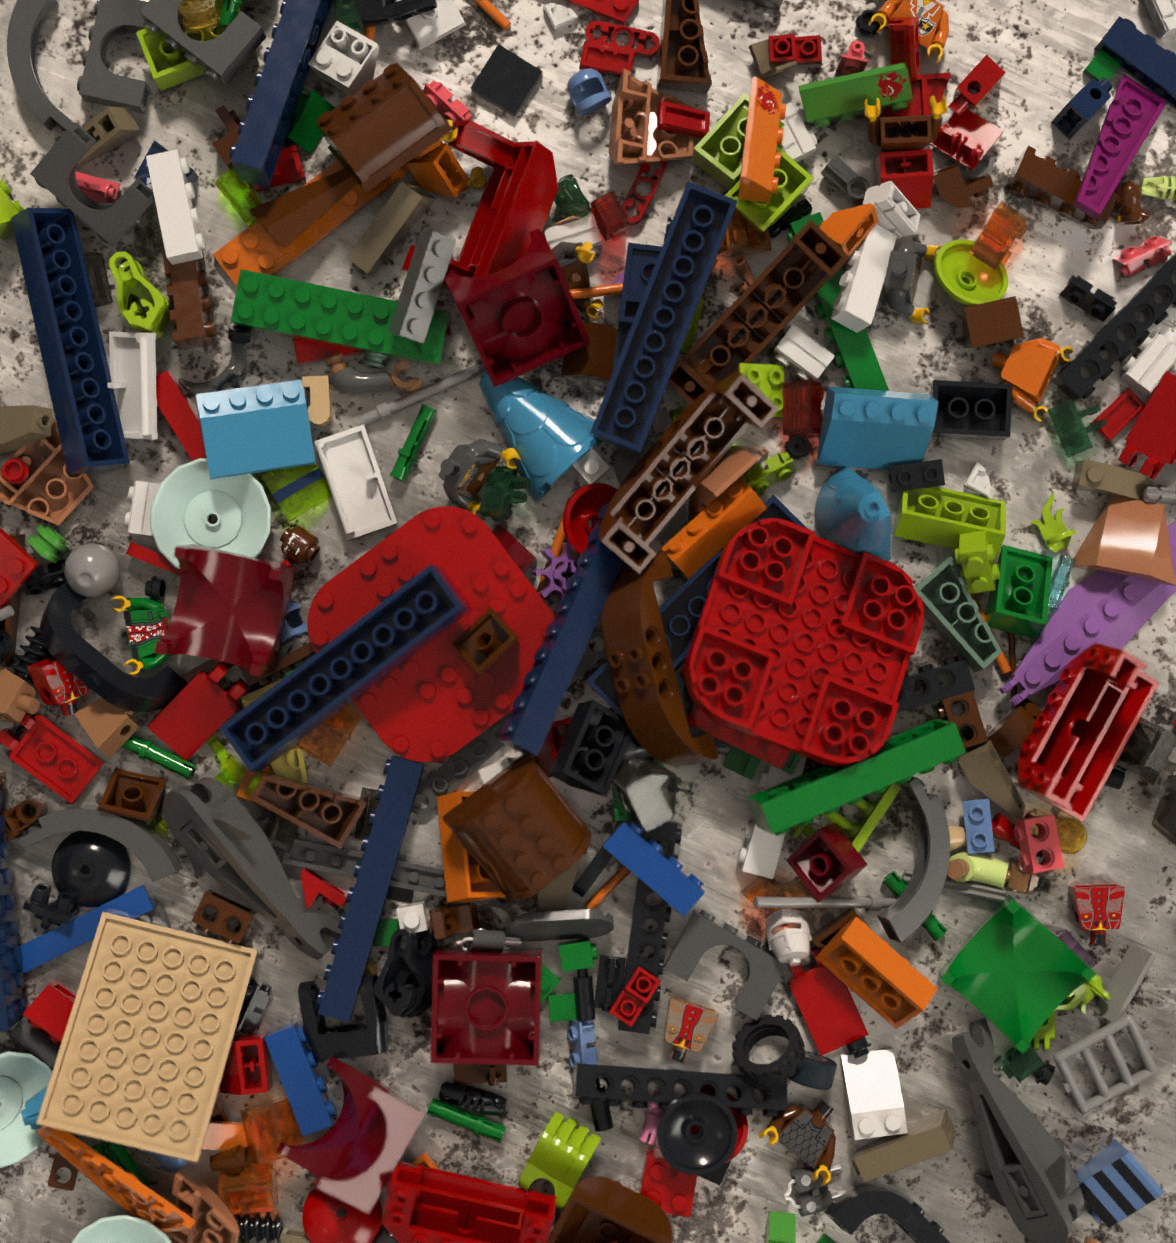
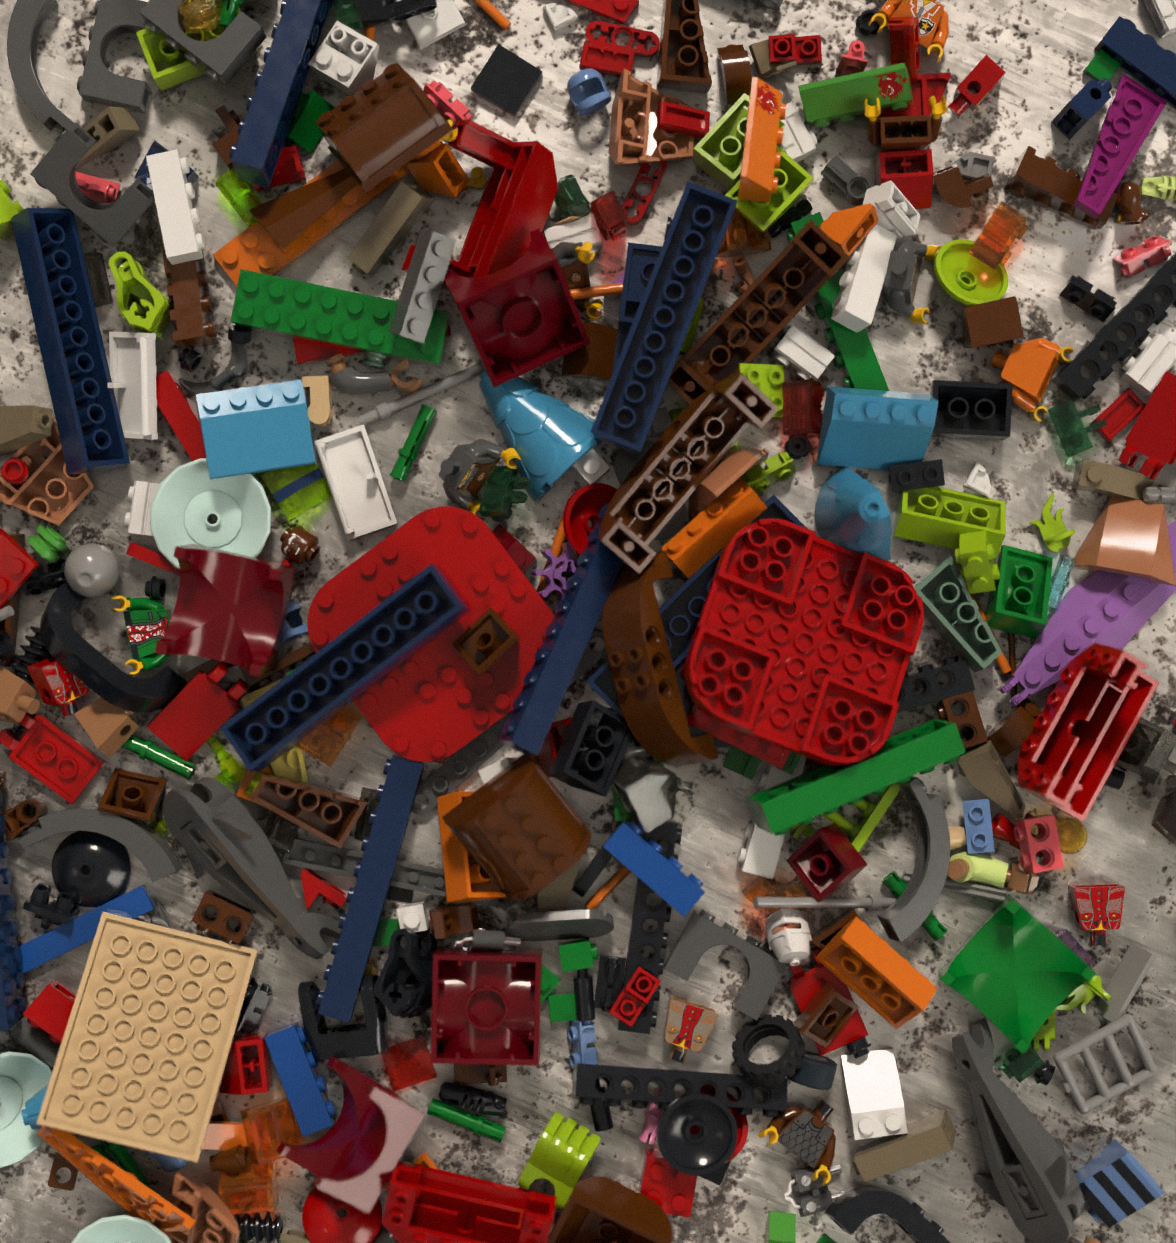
red hinge [930,109,1004,171] -> none
none -> black plate [179,347,203,372]
none -> clear red piece [381,1035,437,1091]
none -> reddish brown brick [717,44,752,105]
none -> reddish brown slope [794,981,859,1048]

